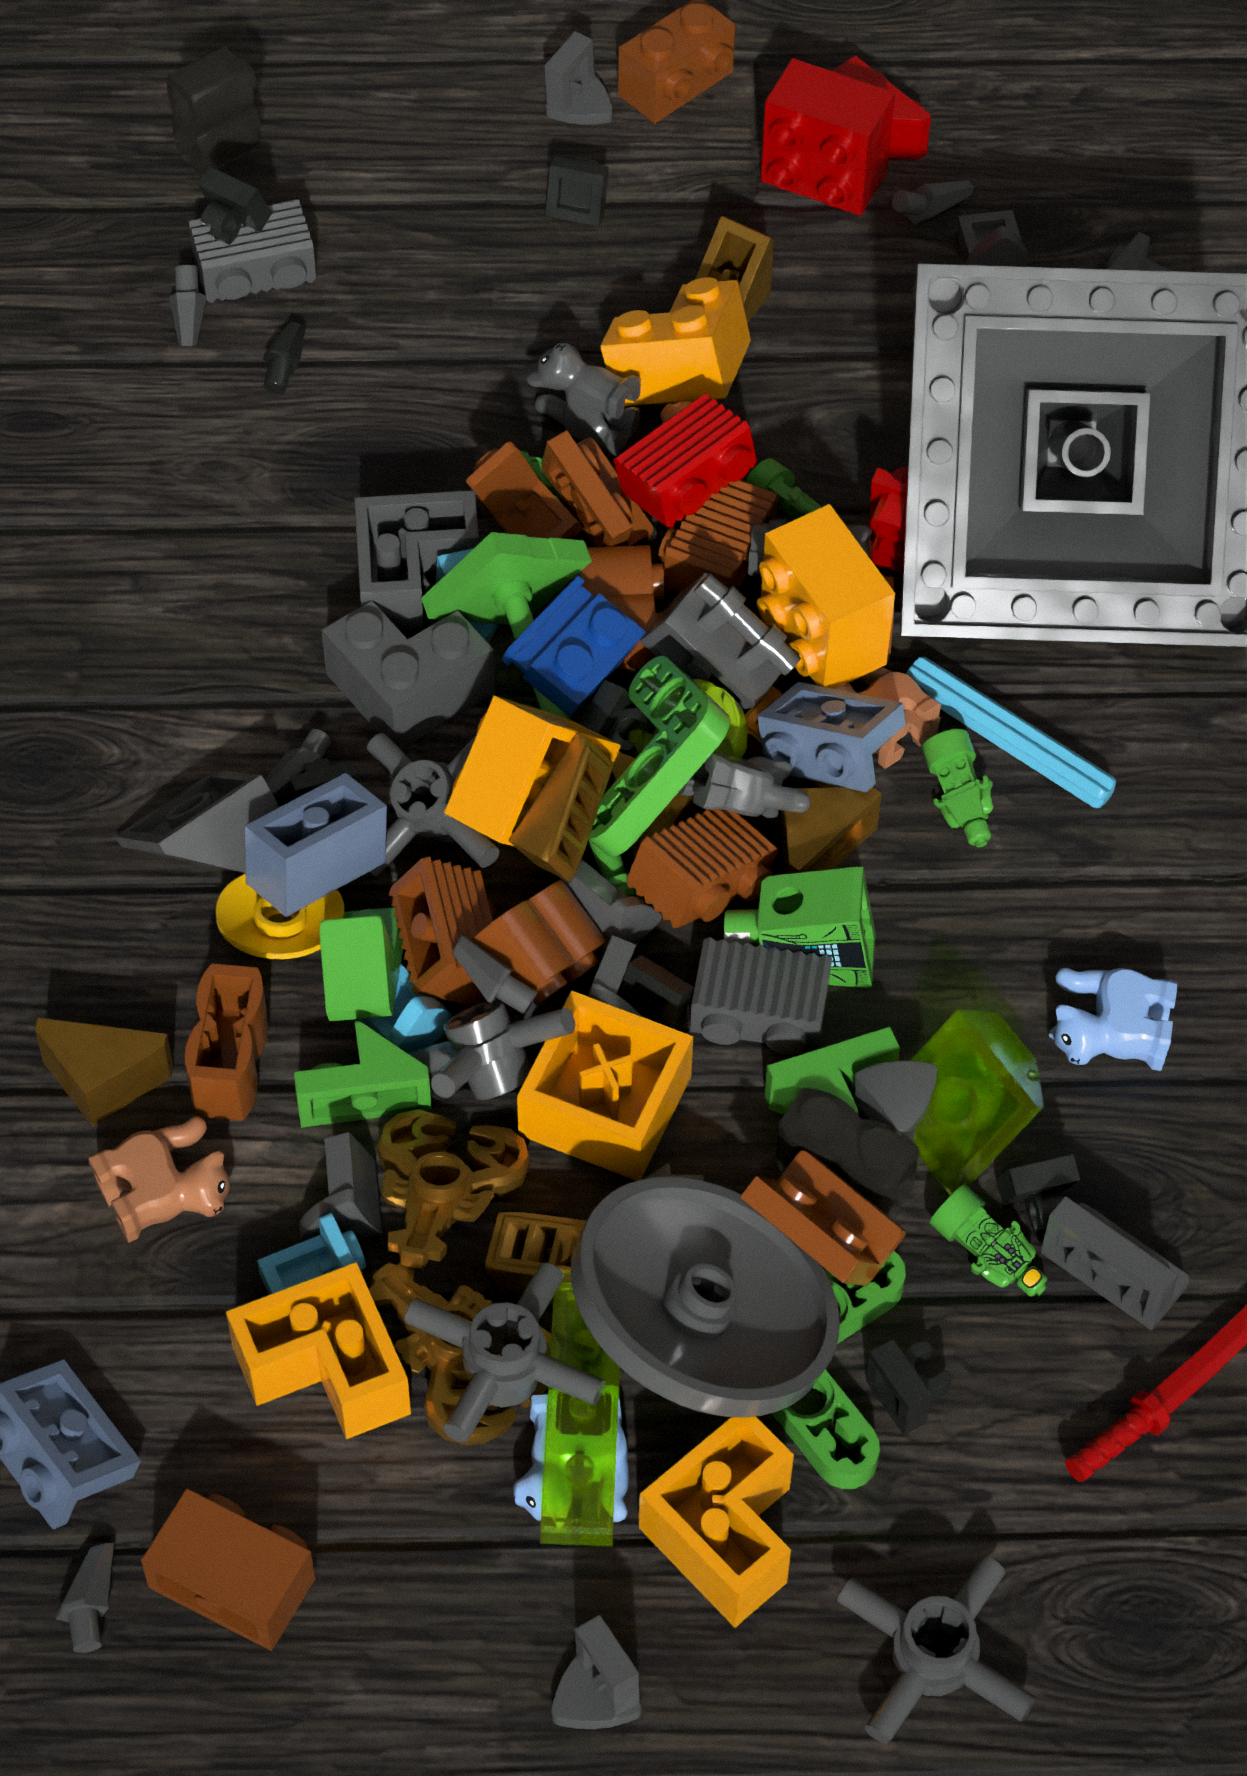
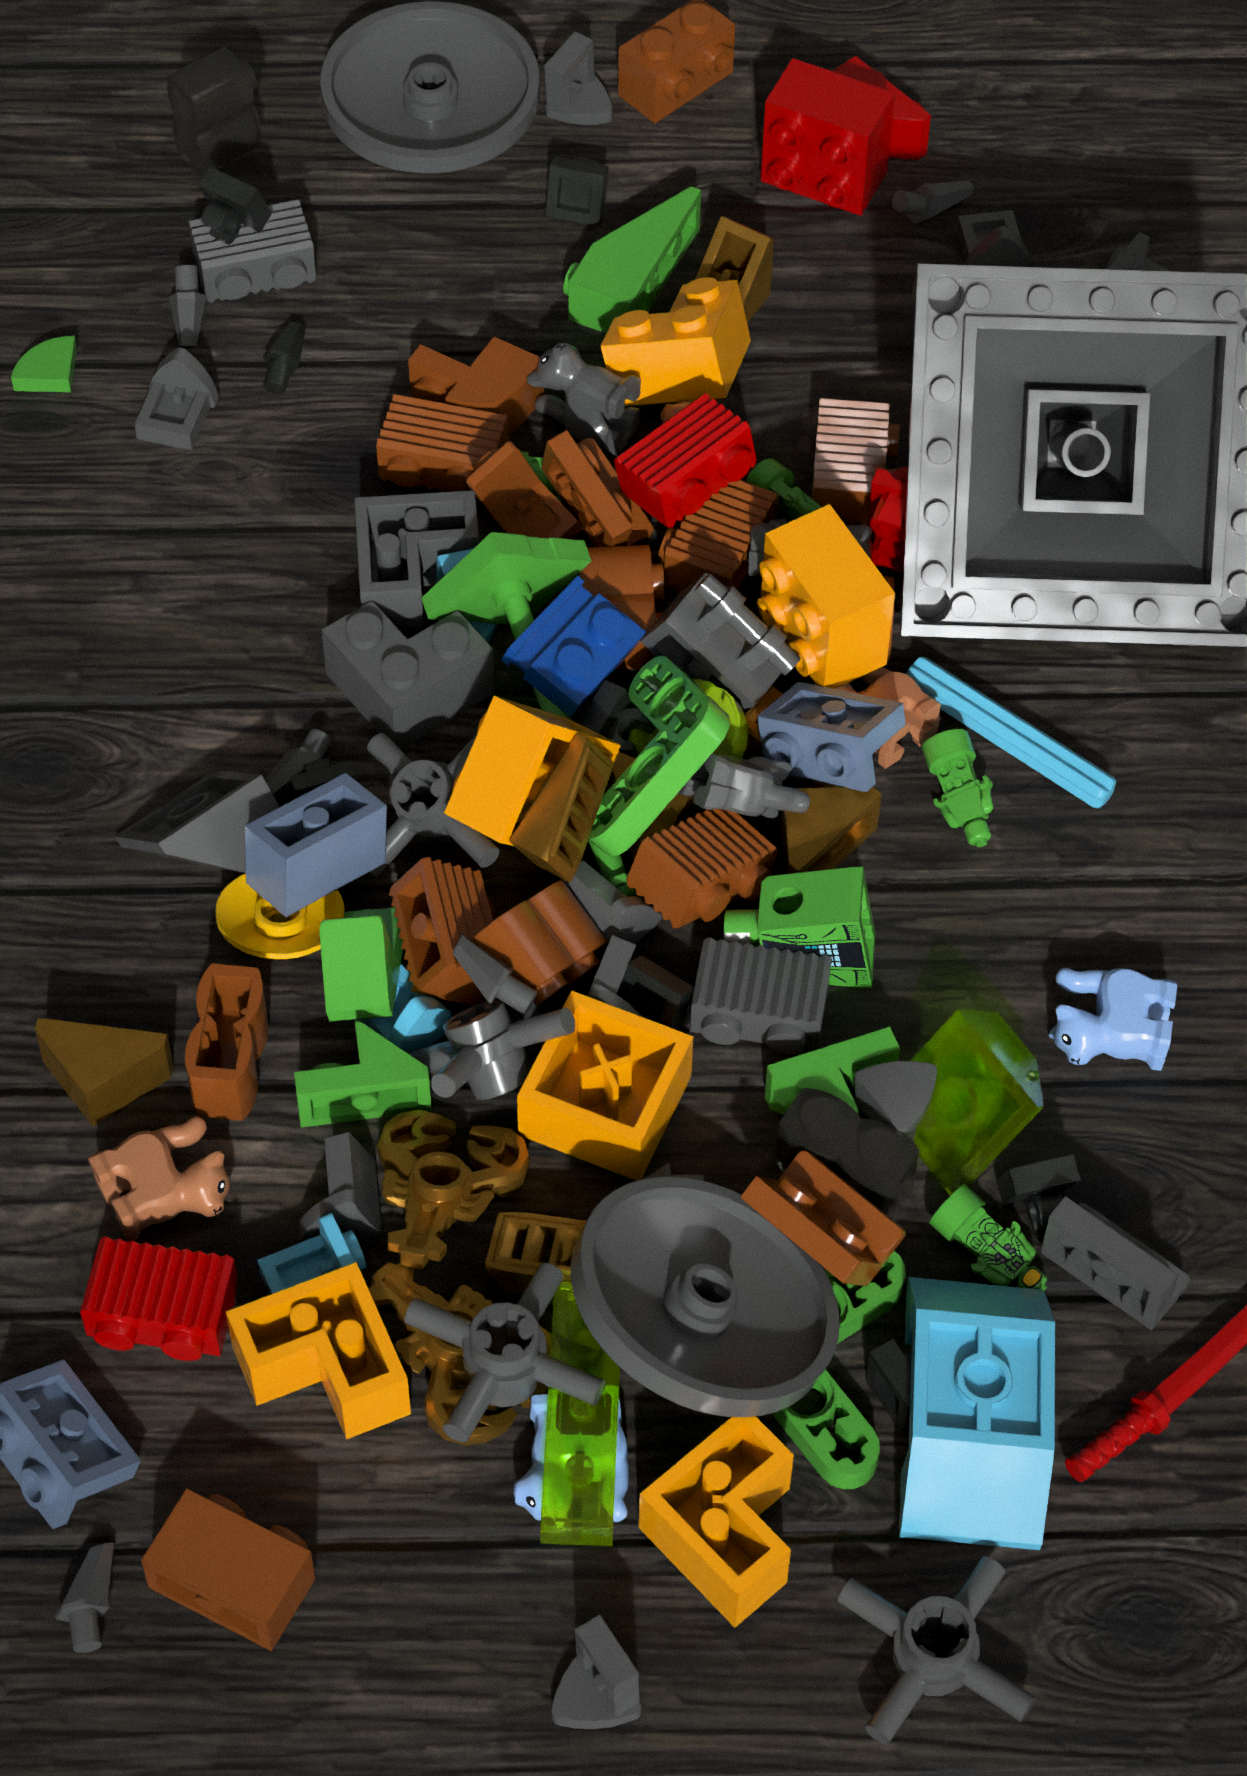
none -> bright green tile [11,336,77,393]
none -> red brick [80,1236,238,1361]
none -> dark grey tile [135,348,219,451]
none -> dark grey dish [320,1,540,173]
none -> dark orange brick [376,394,509,498]
none -> dark orange brick [408,337,544,434]
none -> bright green slope [563,186,701,333]
none -> dark orange brick [812,398,900,525]
none -> medium azure slope [899,1277,1055,1550]

